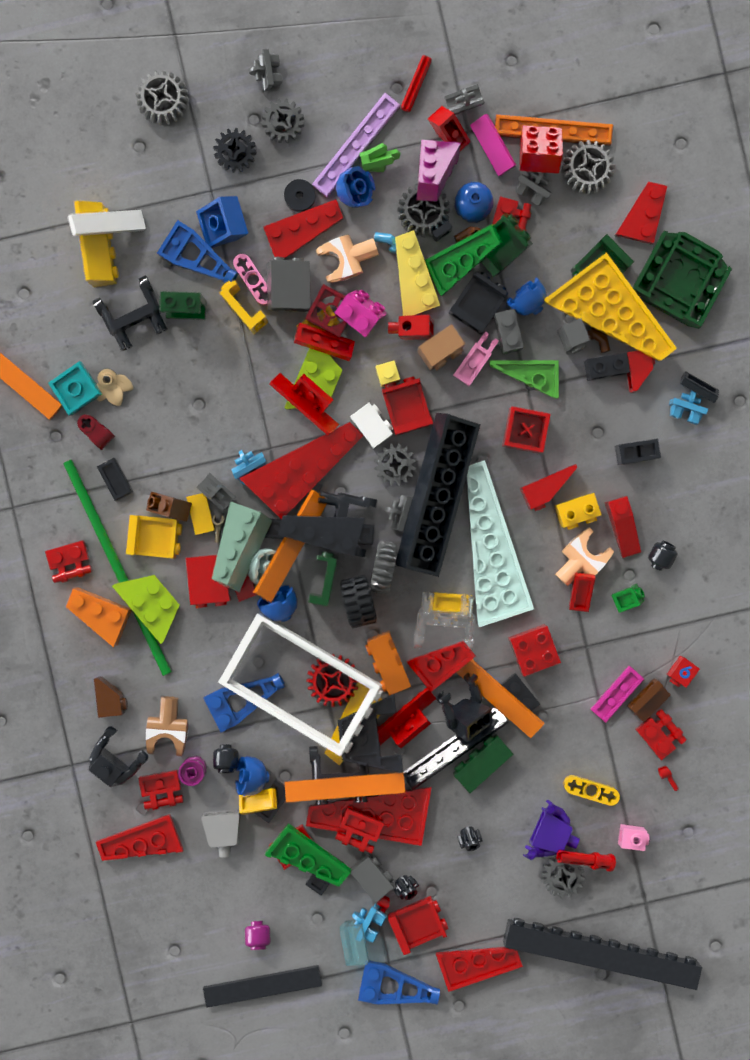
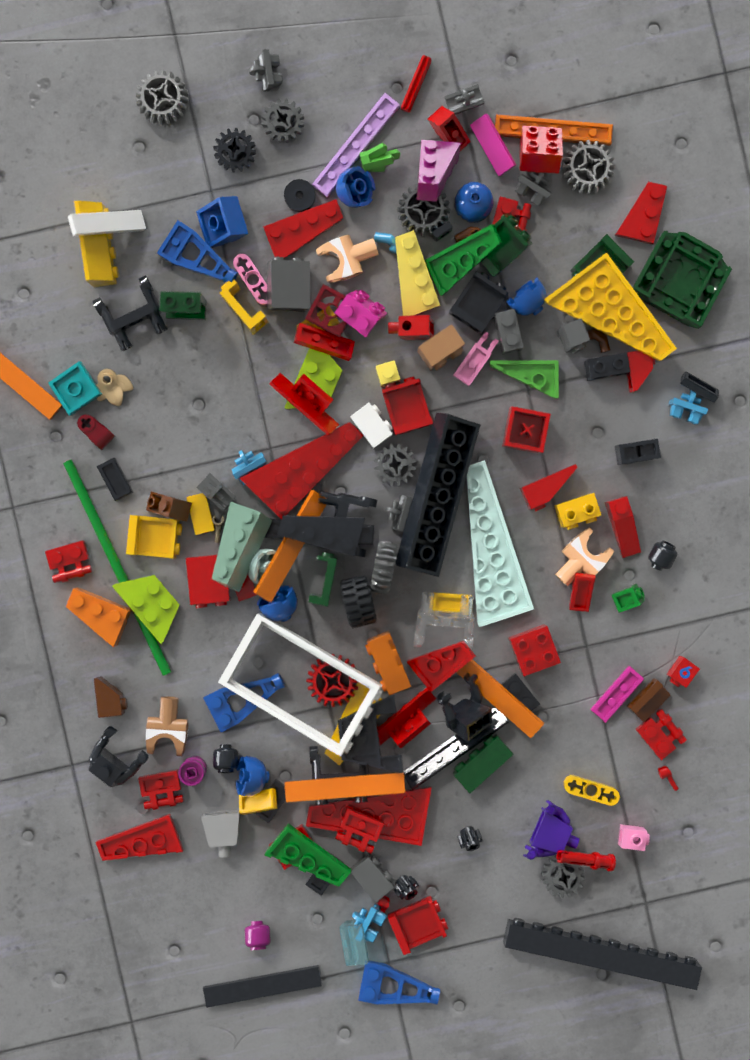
red wing [436,947,523,992] -> none

